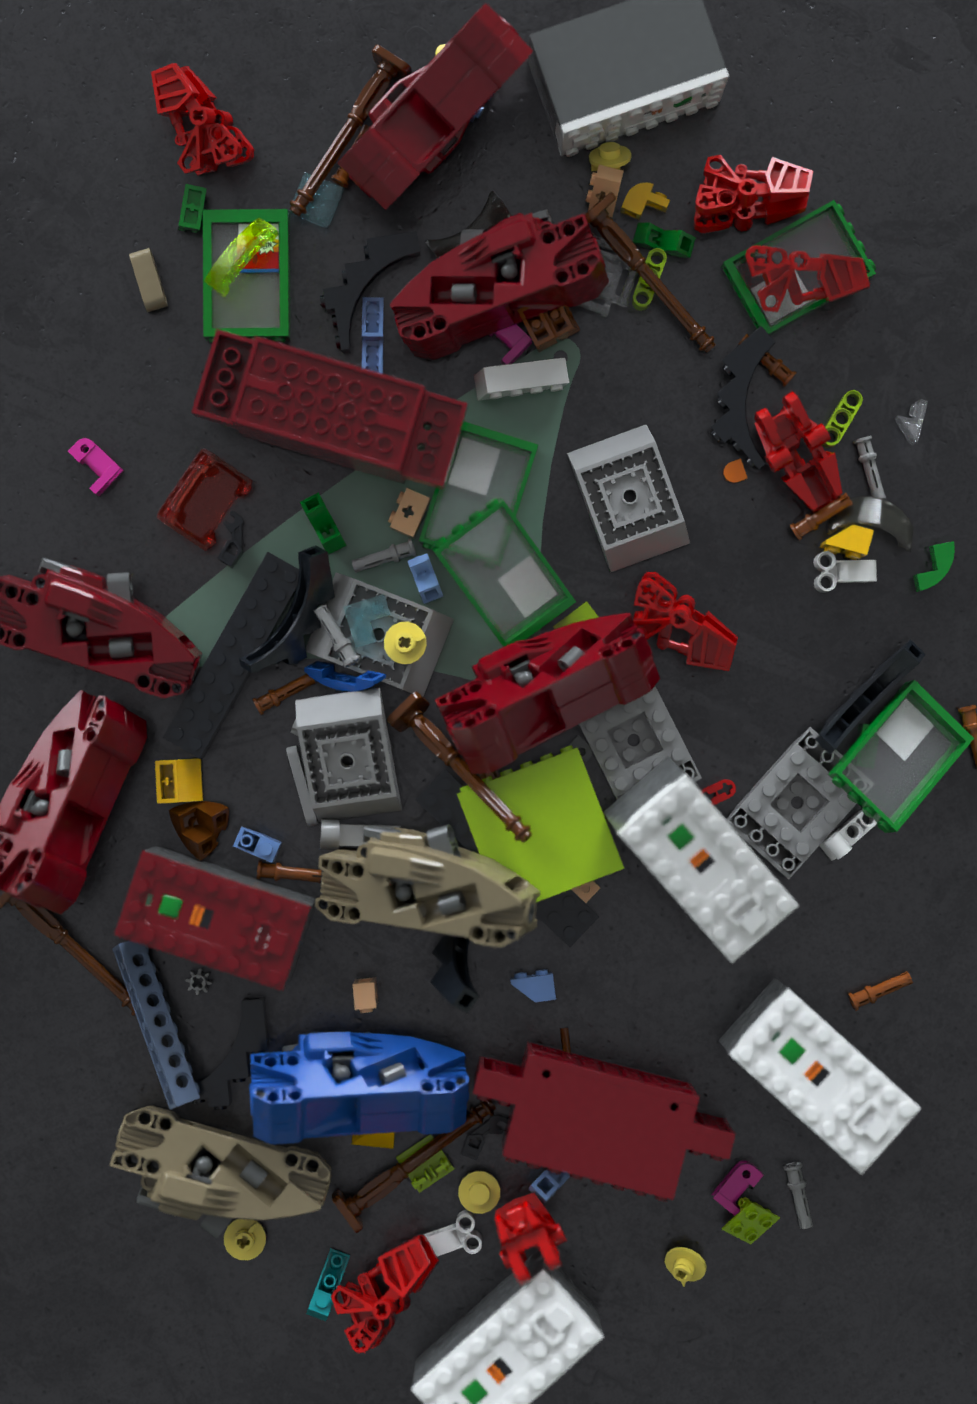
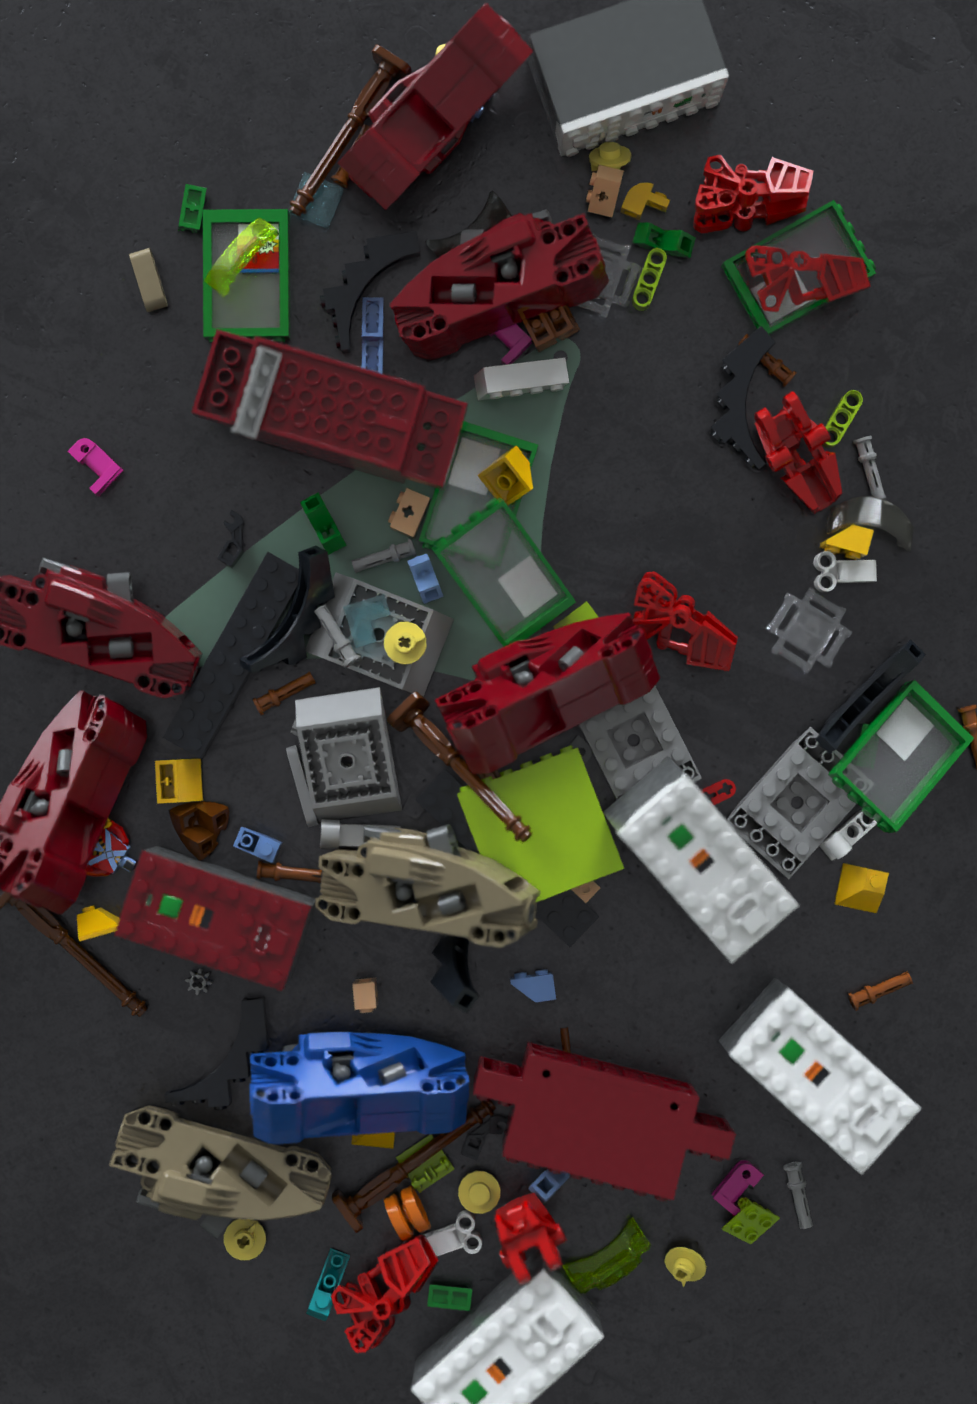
sand blue brick [112,940,200,1110] -> none
red piece [151,63,254,176] -> none
clear red windscreen [157,448,253,551] -> none
blue slope [304,661,386,691] -> none
light grey slope [567,424,690,573] -> none
reddish brown piece [585,191,716,353] -> none
orange tile [723,458,748,483] -> none
dark orange pin [790,493,853,540] -> none
clear slope [895,399,928,445] -> none
green brick [913,541,955,592] -> none
none -> yellow slope [77,905,120,941]
none -> torso [85,818,136,877]
none -> light grey hinge [231,346,282,439]
none -> orange wheel [384,1185,431,1242]
none -> green hinge [427,1284,472,1311]
none -> yellow slope [477,445,533,505]
none -> clear neon green windscreen [563,1217,651,1294]
none -> clear brick [765,587,852,674]
none -> yellow slope [834,863,889,913]

